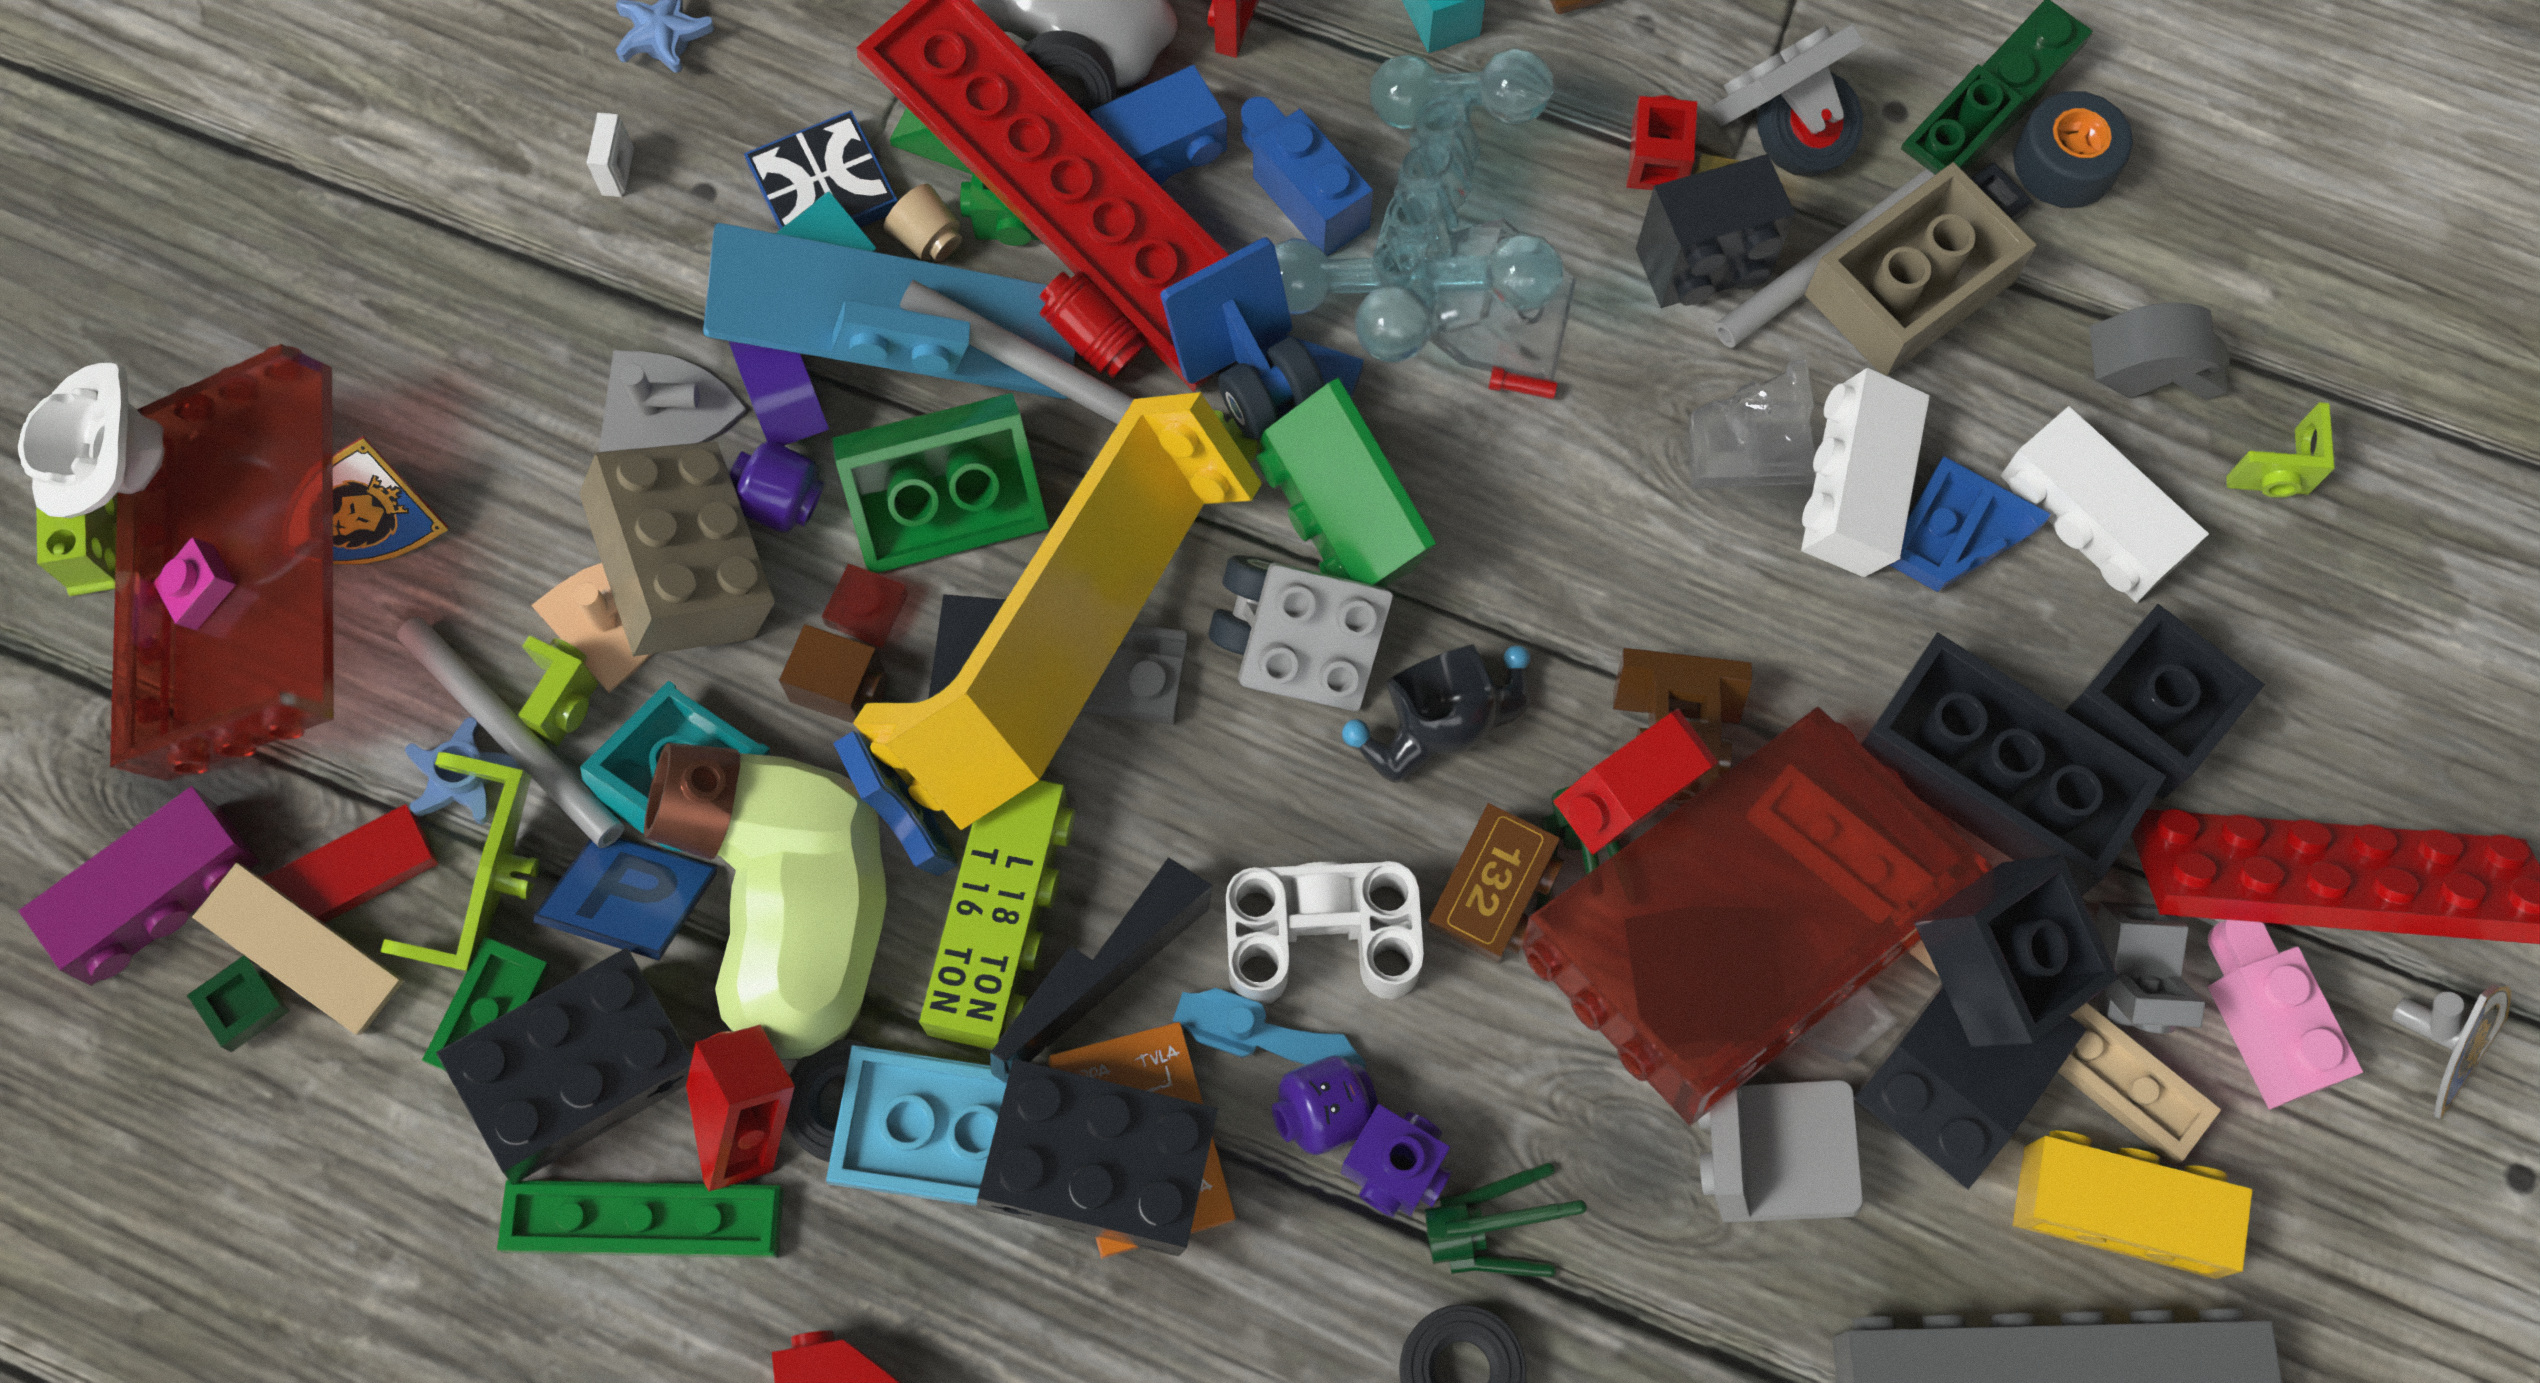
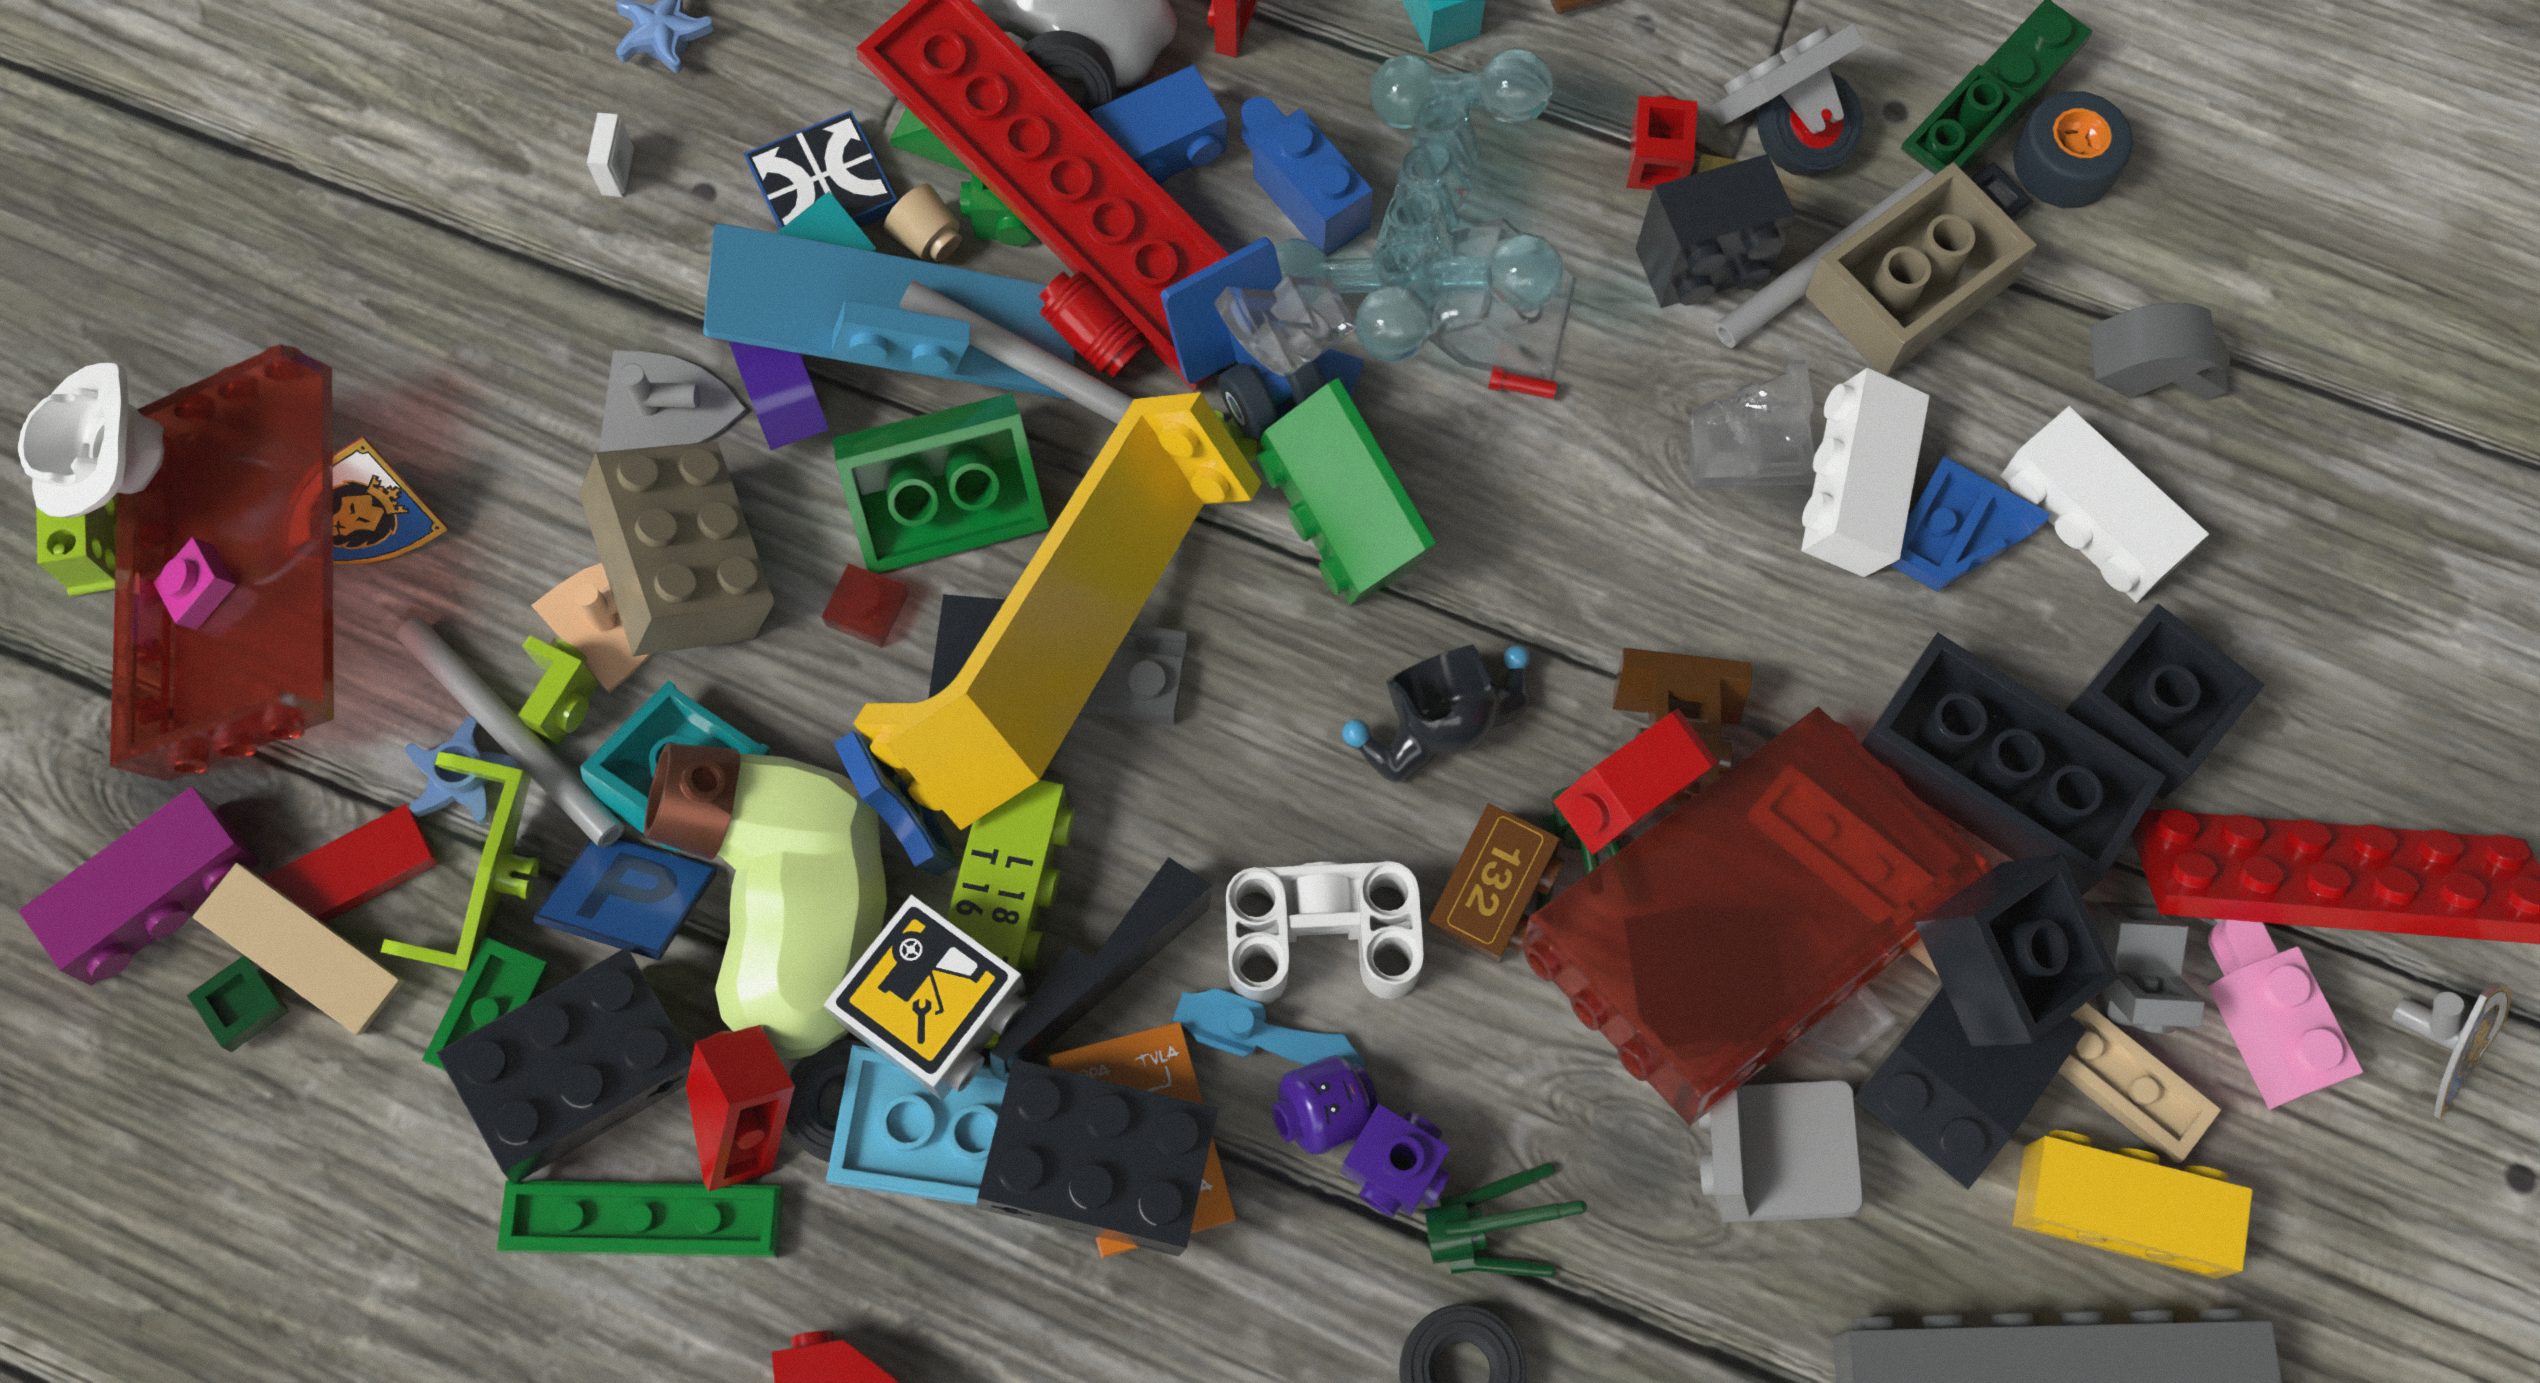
dark purple head [729,441,825,533] -> none
reddish brown brick [779,624,888,724] -> none
light grey plate [1208,555,1393,711] -> none
lime bracket [2226,402,2335,498] -> none
none -> piece [824,895,1027,1101]
none -> clear slope [1214,274,1357,377]

